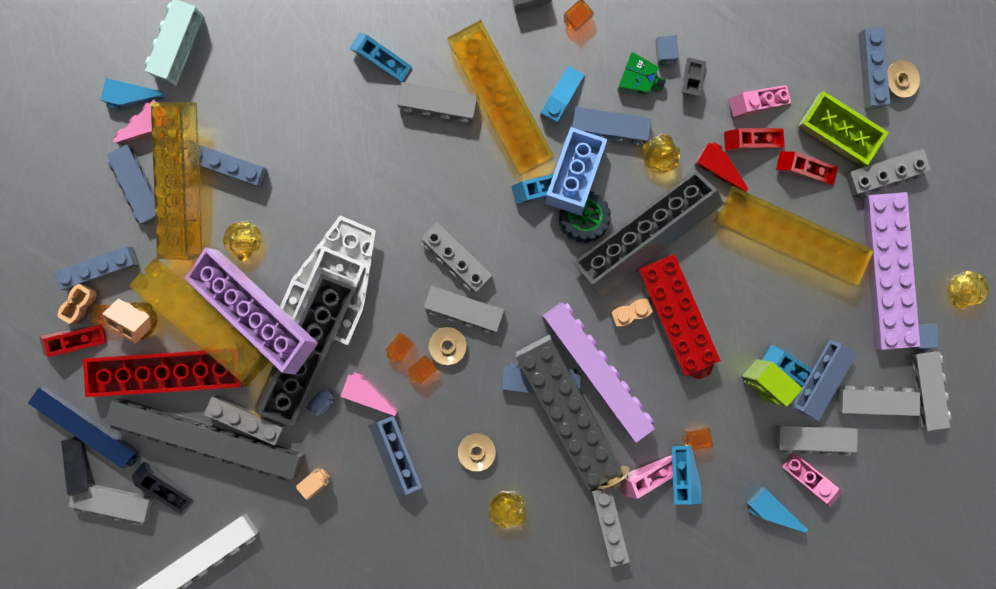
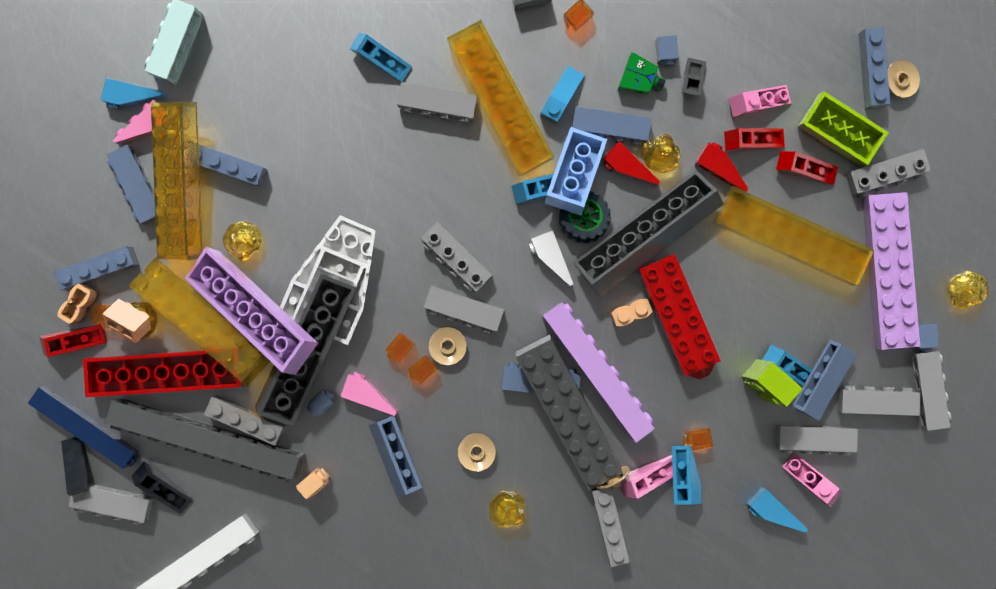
none -> white slope [529,231,574,286]
none -> red slope [602,141,660,186]

